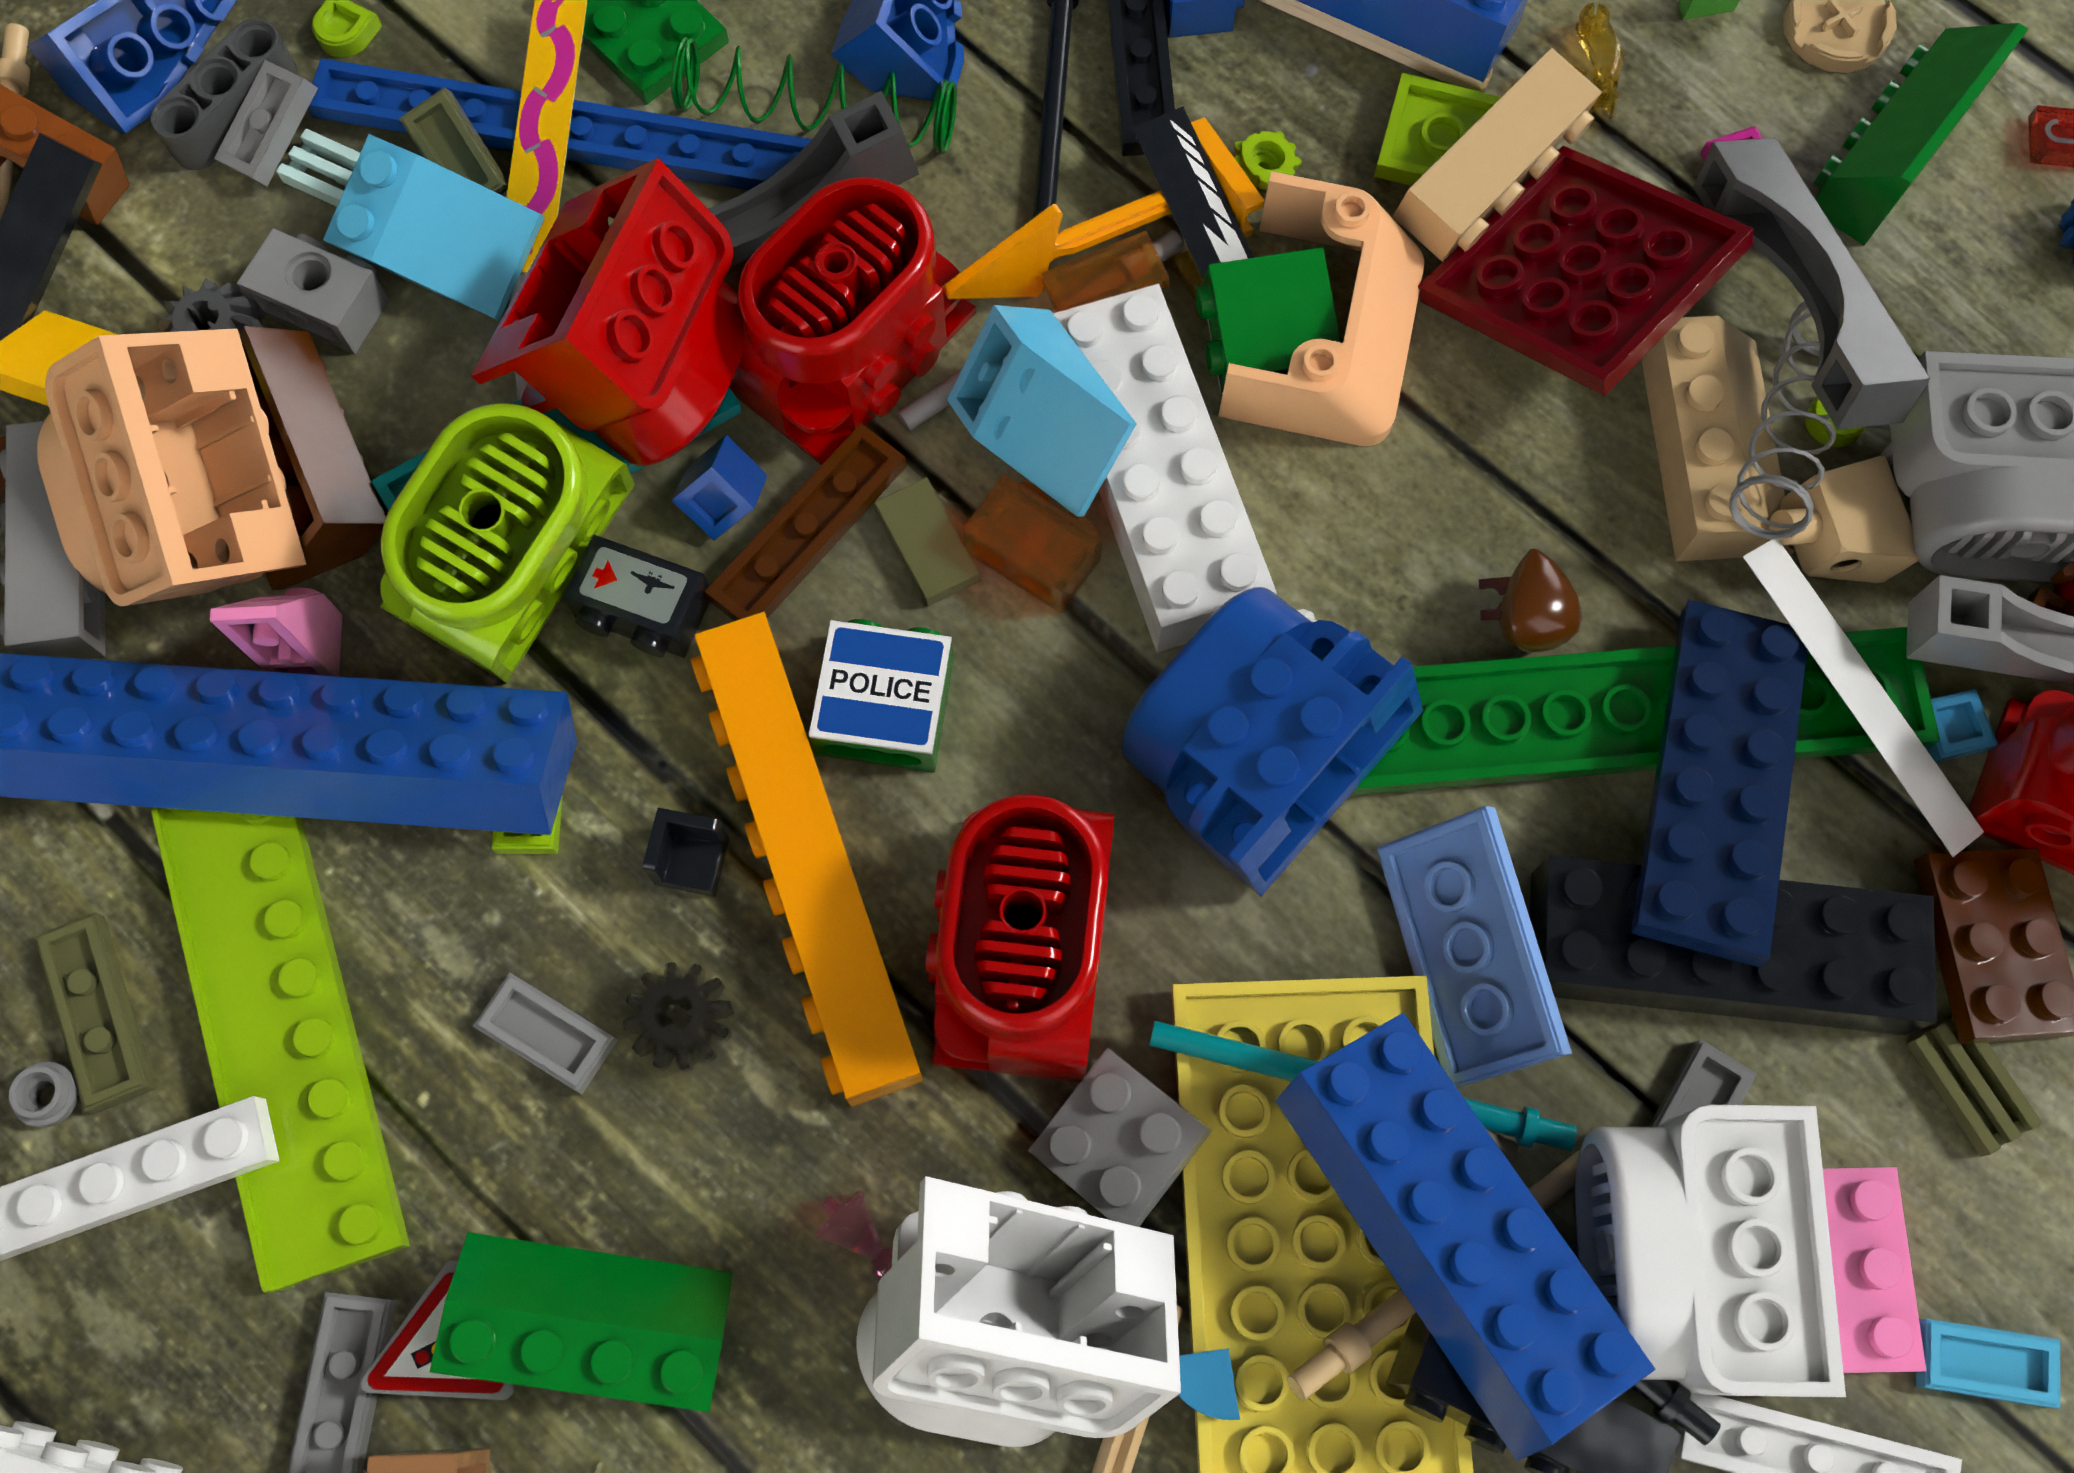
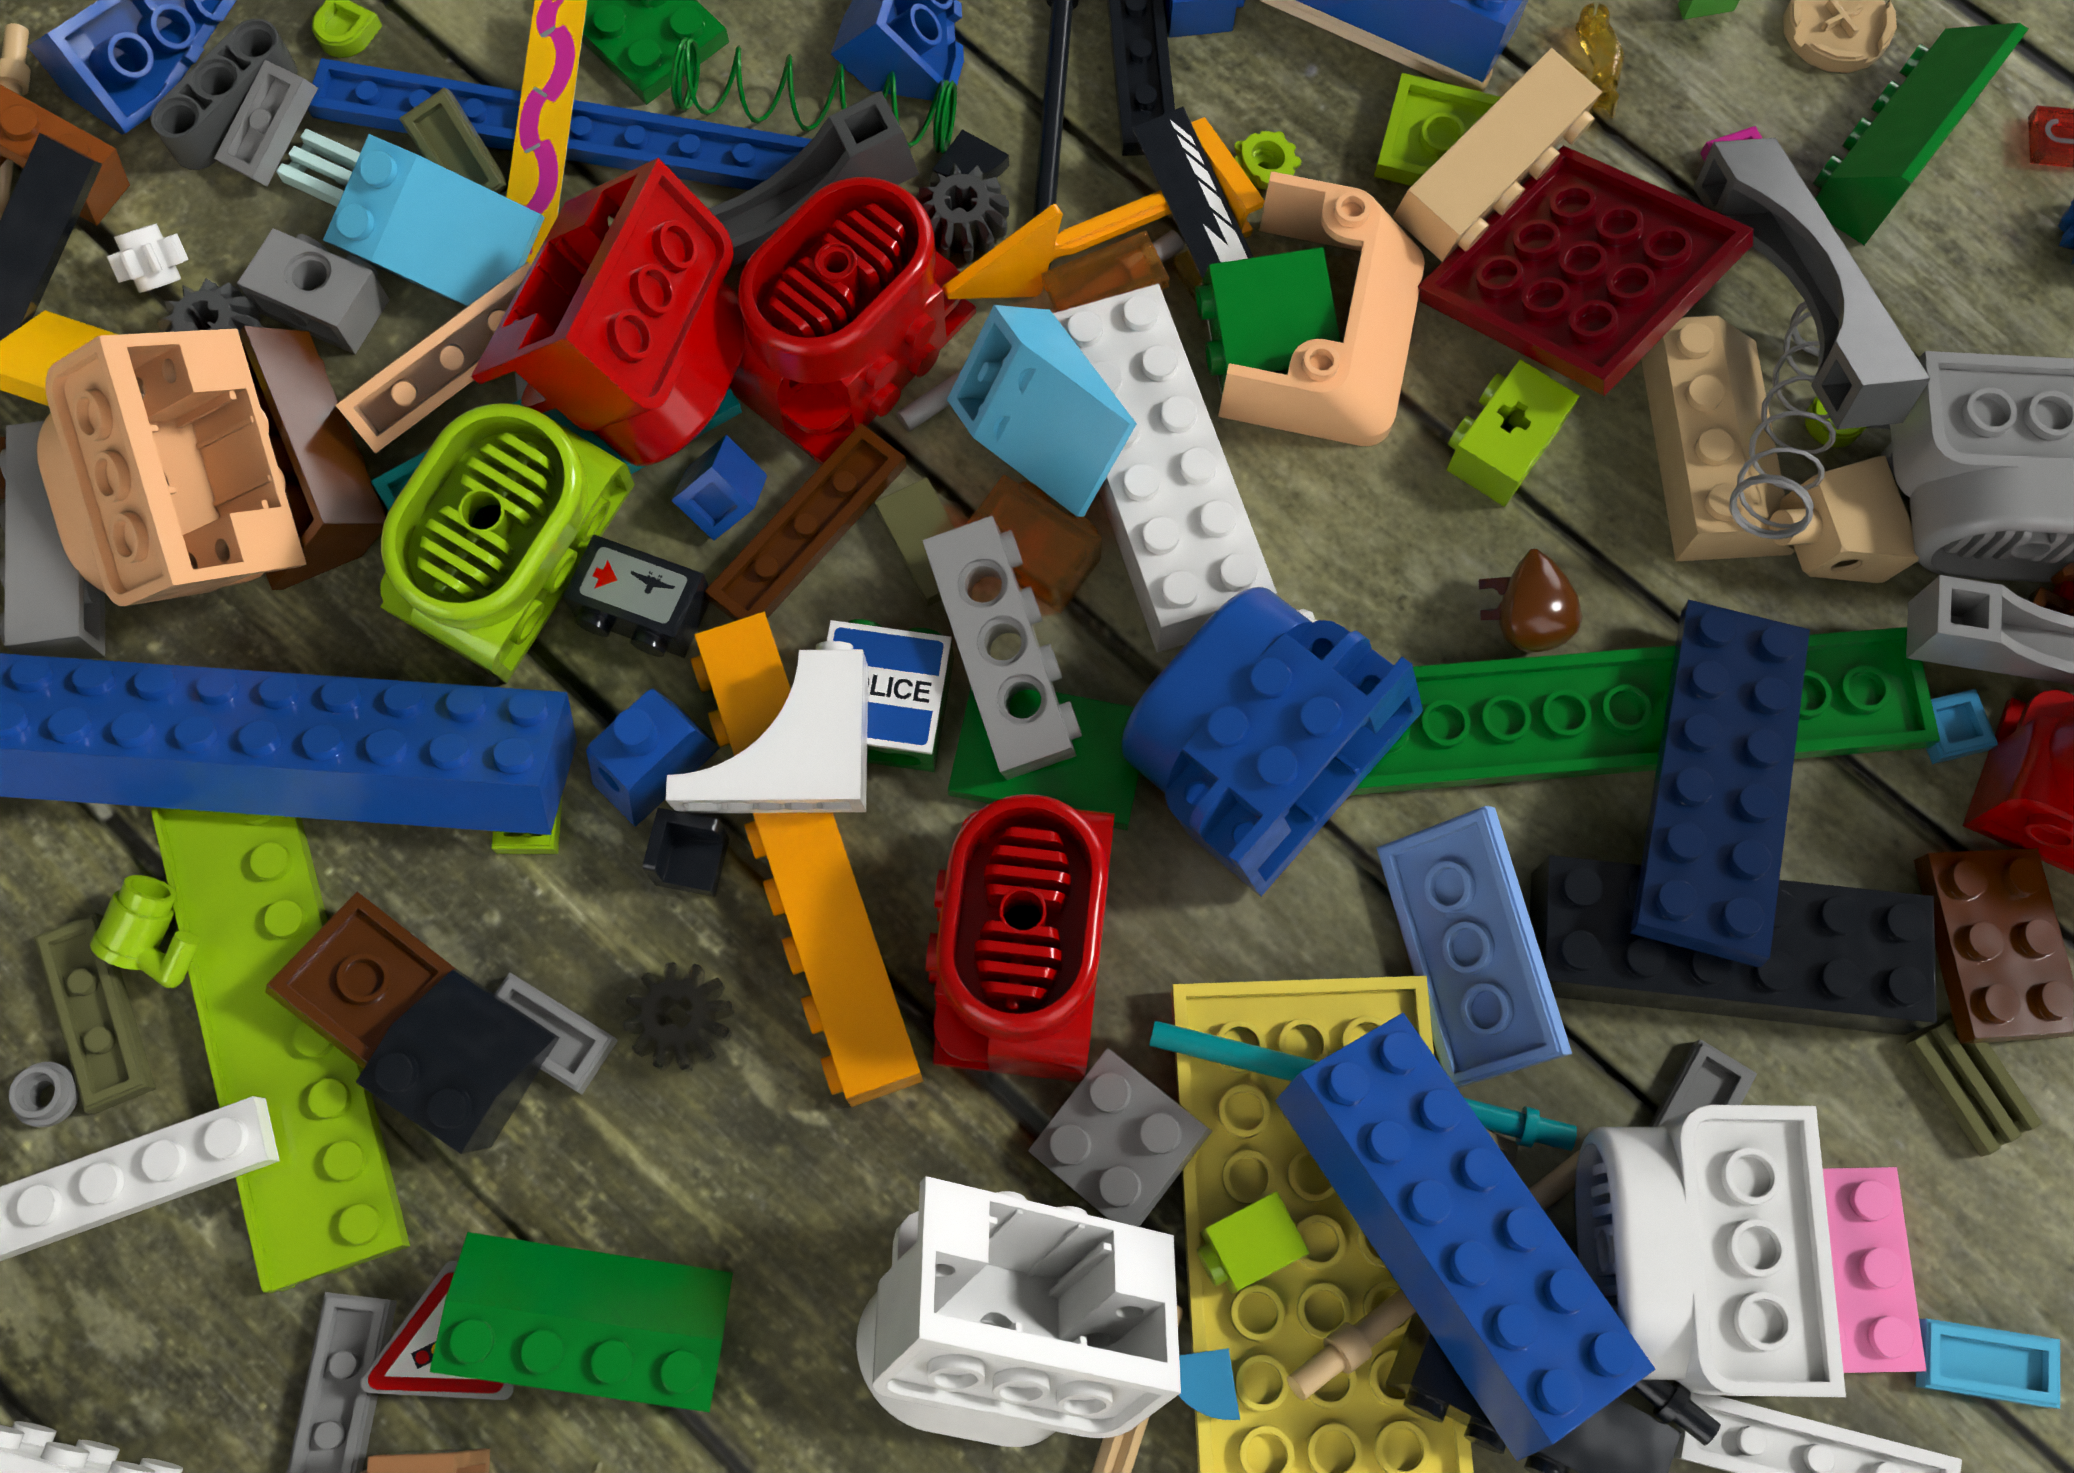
bright pink slope [210,588,343,676] -> none
clear pink piece [815,1190,893,1281] -> none
white sticker [1743,539,1984,857] -> none
none -> lime piece [90,875,200,988]
none -> white gear [106,223,189,293]
none -> reddish brown plate [265,891,457,1069]
none -> light nougat brick [335,262,531,454]
none -> black slope [356,970,560,1154]
none -> blue torso [586,689,720,827]
none -> white arch [666,641,868,813]
none -> dark grey gear [916,163,1009,264]
none -> light grey brick [922,516,1082,780]
none -> black tile [932,129,1009,180]
none -> green tile [948,687,1139,831]
none -> lime brick [1197,1191,1310,1294]
none -> lime brick [1446,359,1580,507]

